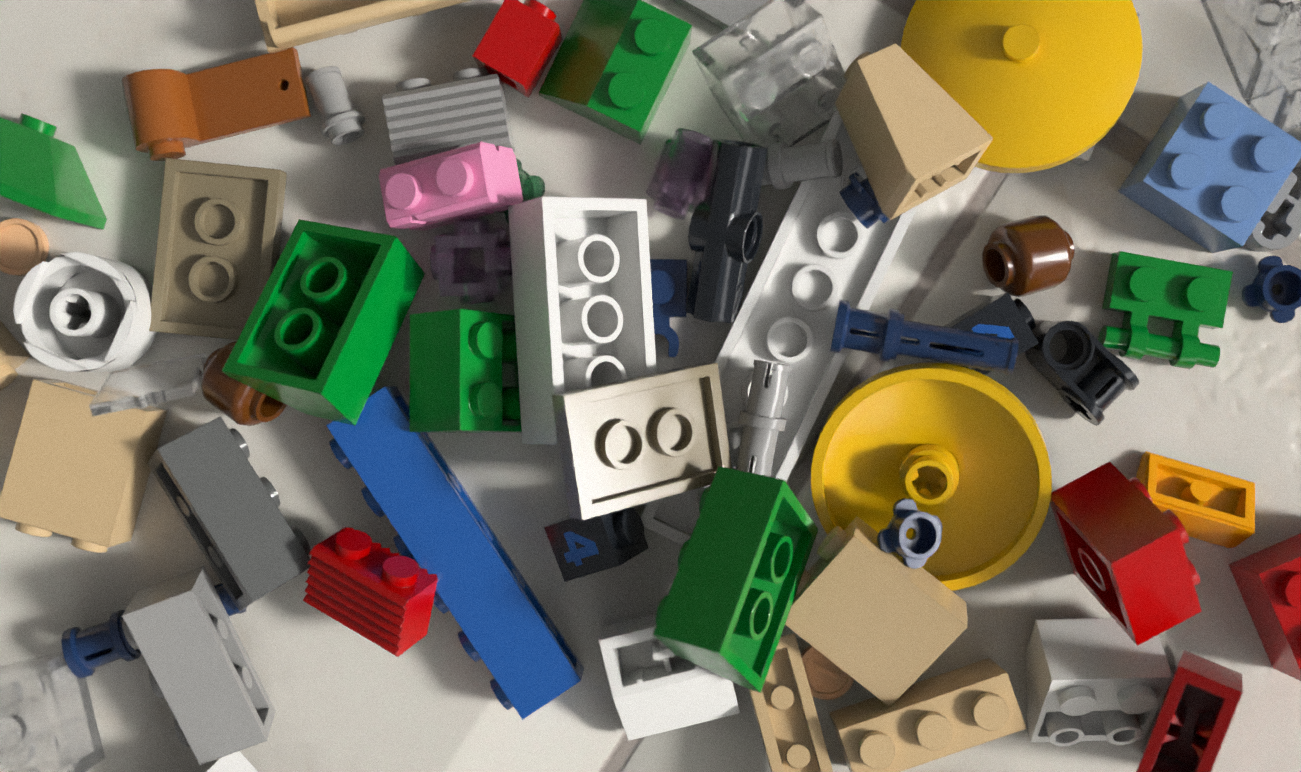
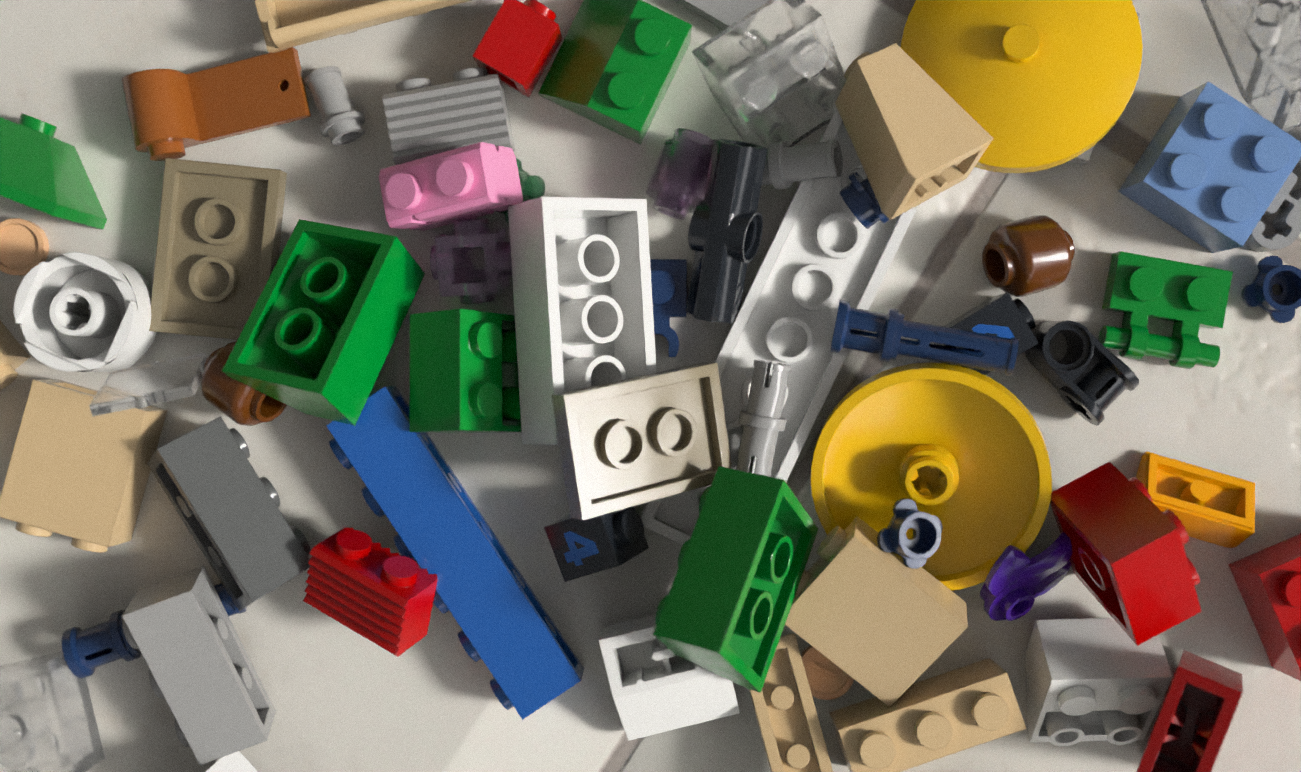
none -> dark purple plate [980,532,1072,621]

